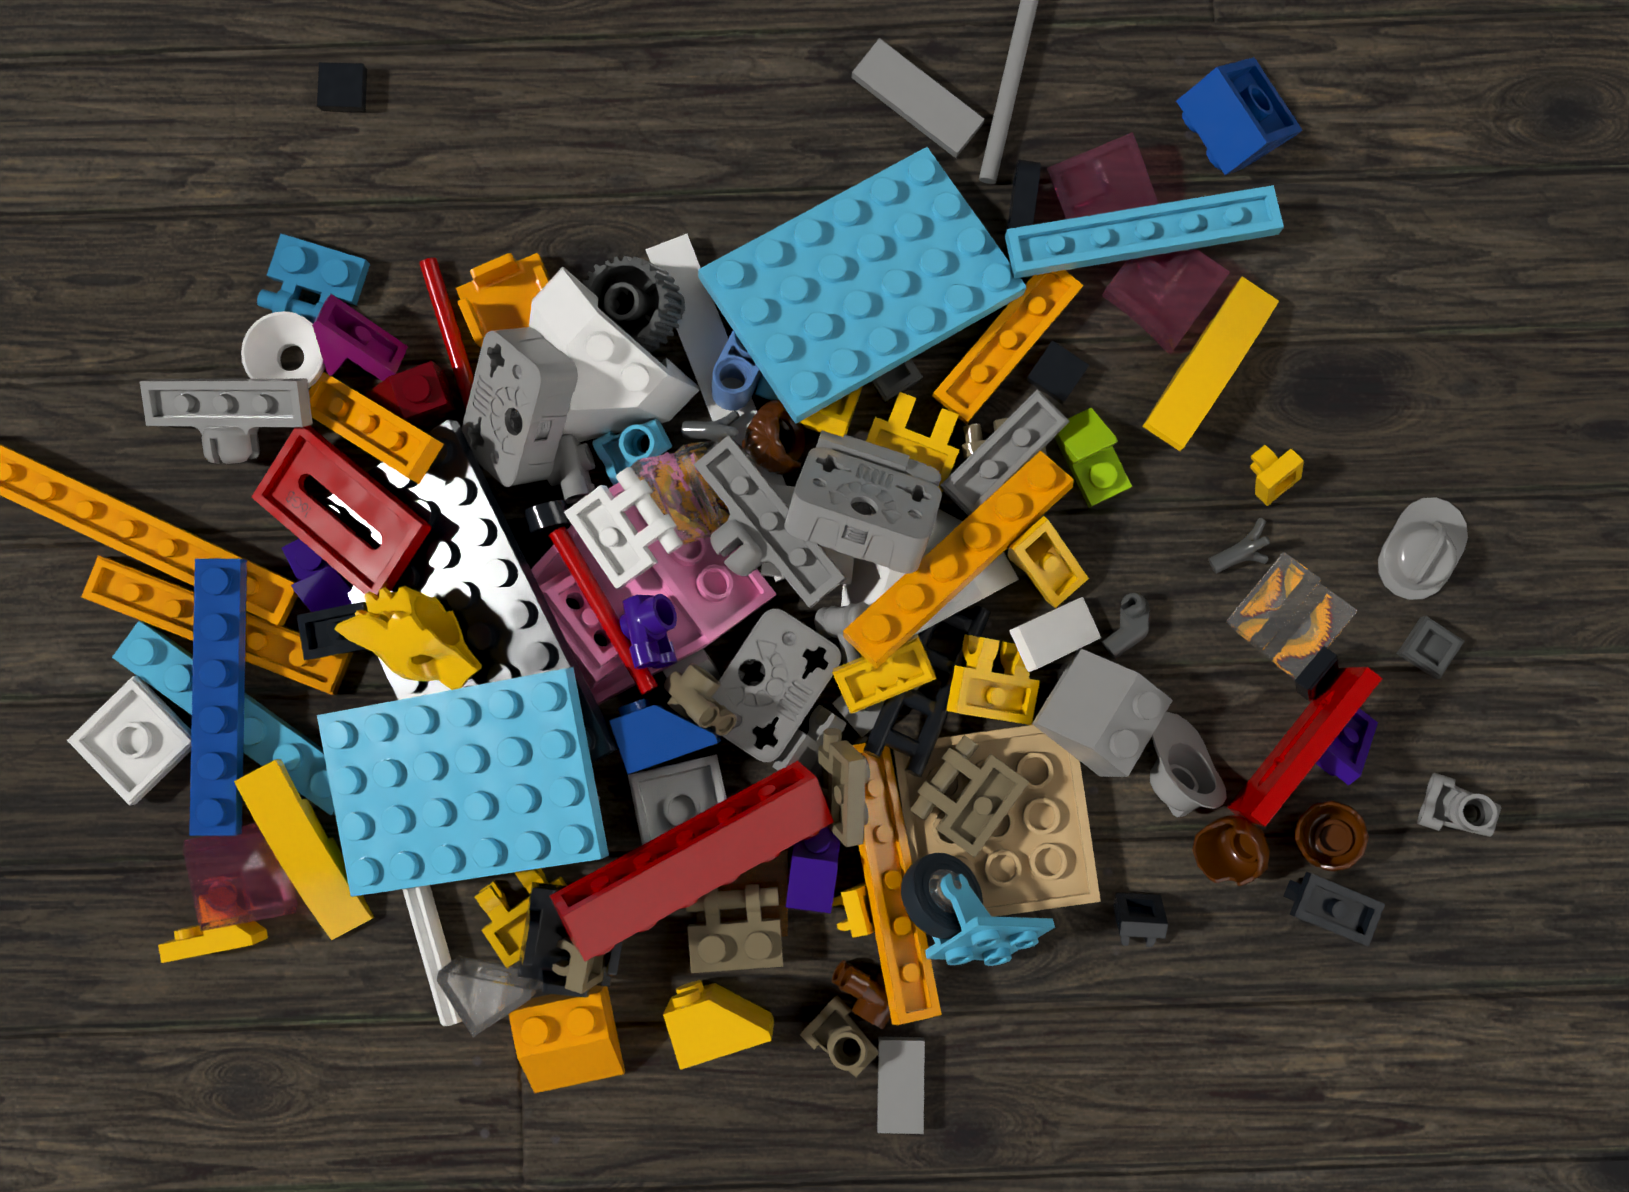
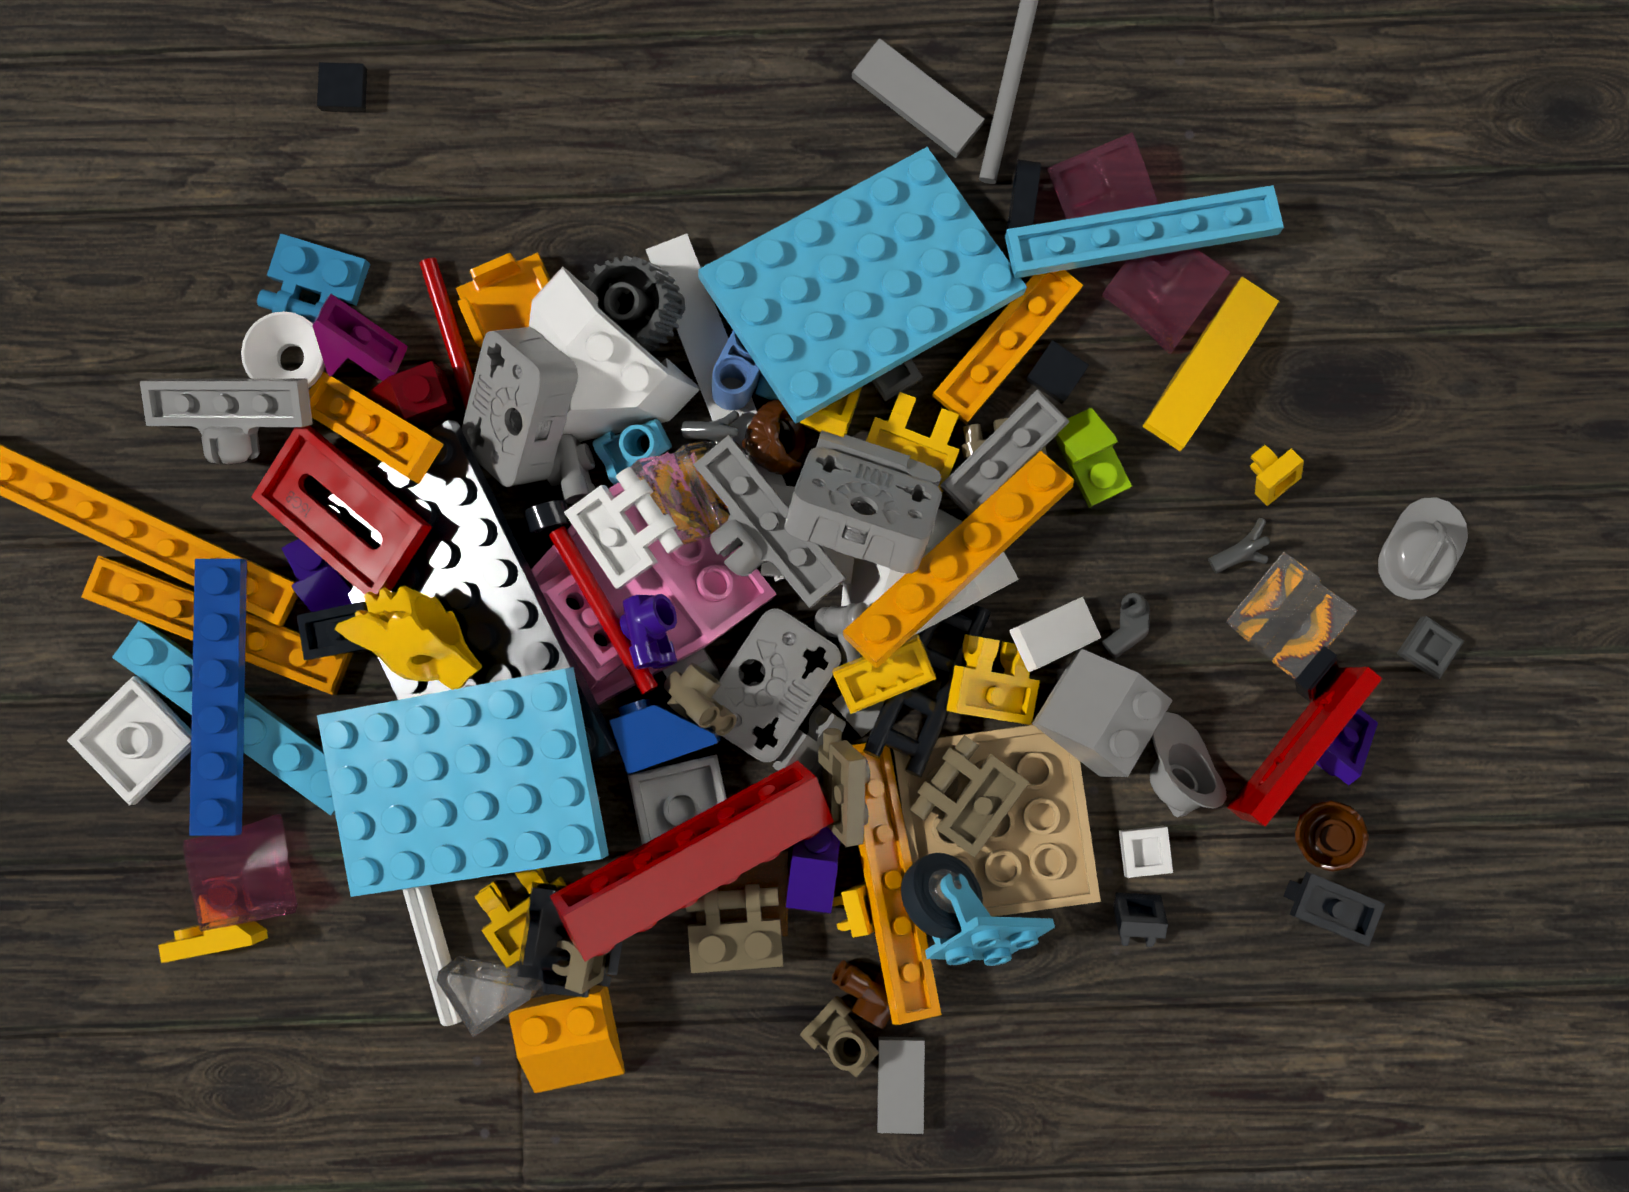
yellow slope [234,759,374,940] -> none
yellow slope [663,980,774,1070] -> none
yellow slope [1007,516,1089,608] -> none
blue slope [1176,57,1303,175] -> none
reddish brown hair [1192,815,1270,886] -> none
light grey plate [1417,772,1501,837] -> none
none -> white plate [1119,826,1173,878]

